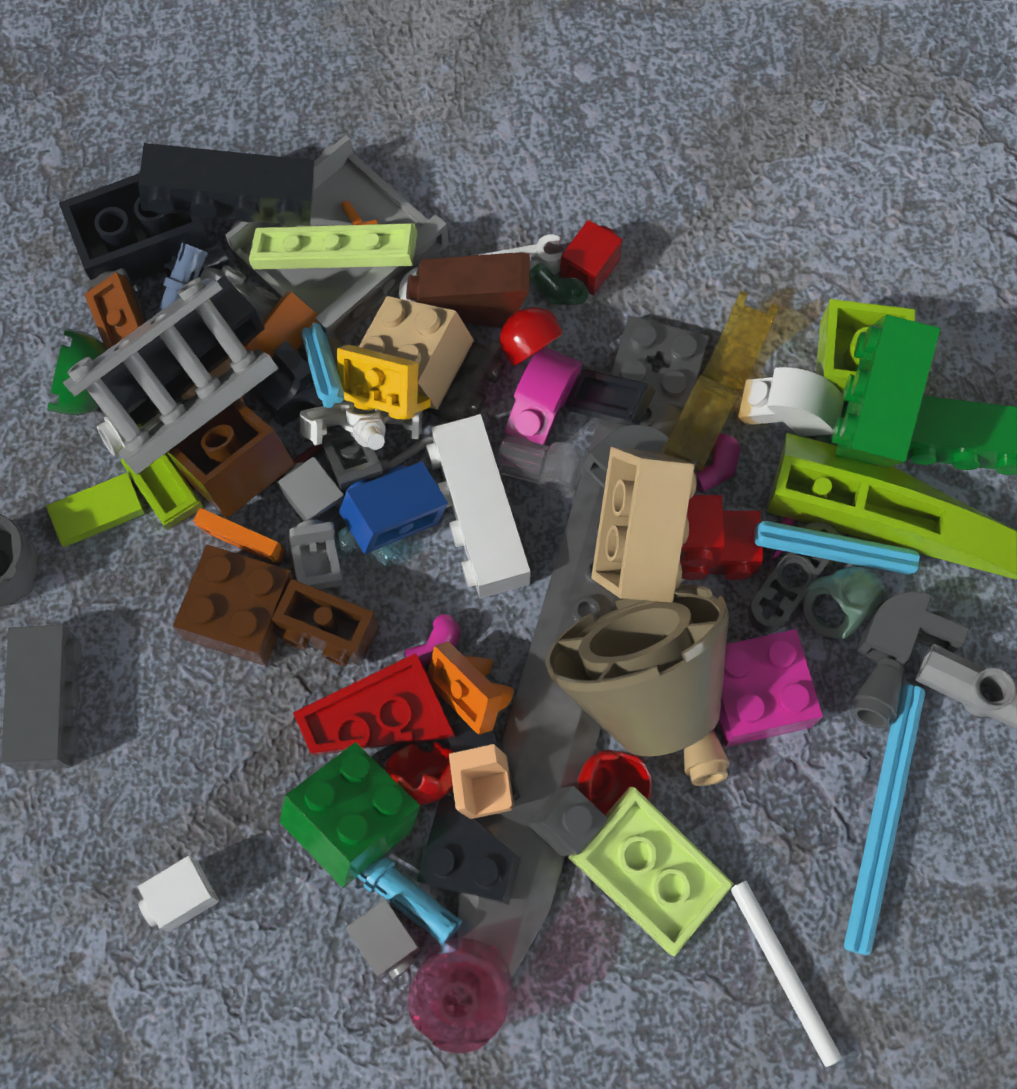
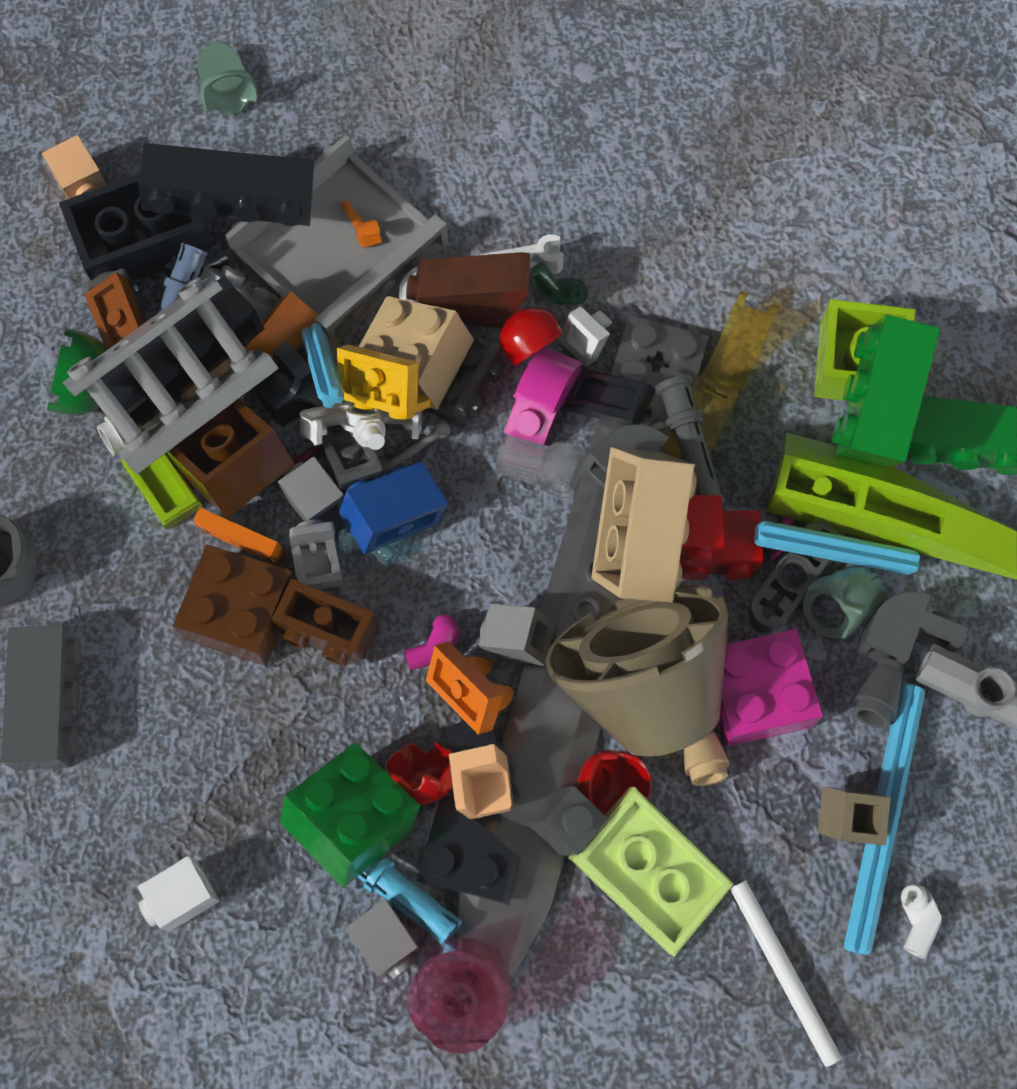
lime tile [46,472,145,547] -> none
yellowish green tile [249,223,417,269] -> none
red wing [293,653,456,756] -> none
white brick [426,414,530,599] -> none
red brick [560,220,623,296] -> none
dark pink arm [695,433,741,493] -> none
white brick [738,367,844,437] -> none
none -> light nougat brick [42,135,106,199]
none -> sand green piece [197,41,259,115]
none -> light grey brick [478,604,556,666]
none -> white tile [558,306,612,367]
none -> dark grey pin [655,375,725,503]
none -> dark tan brick [817,786,891,846]
none -> white arm [901,884,942,959]

